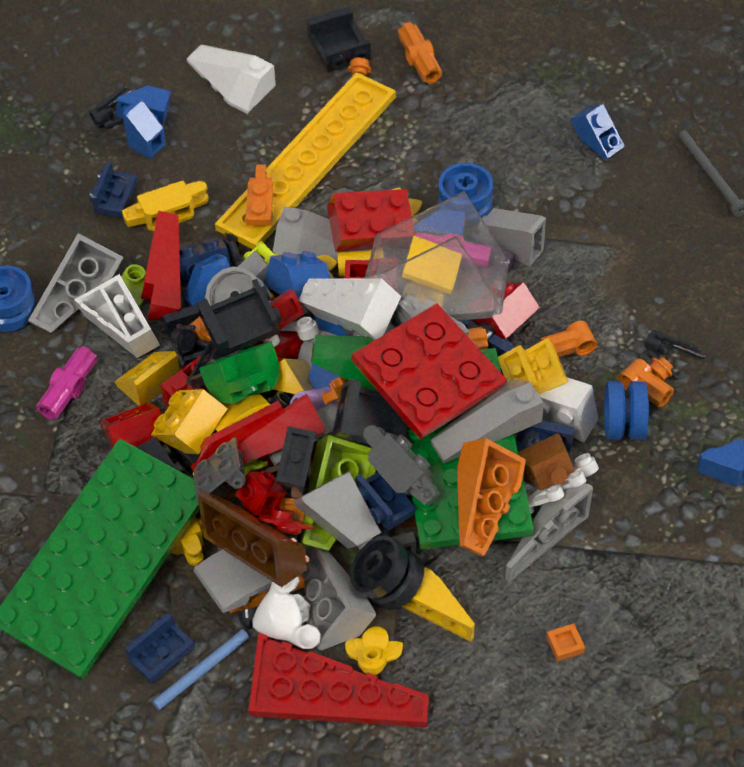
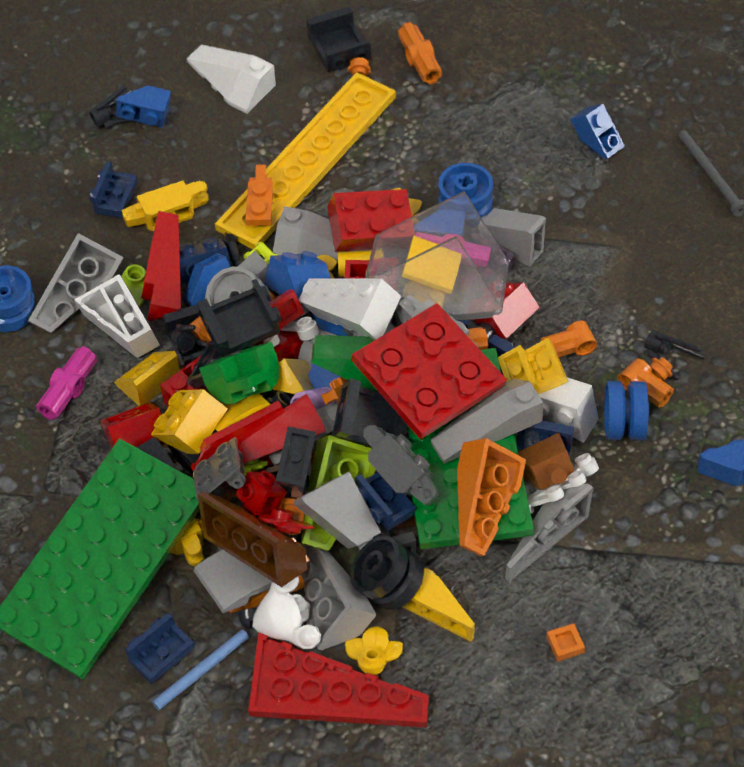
blue slope [122,98,166,159] -> none

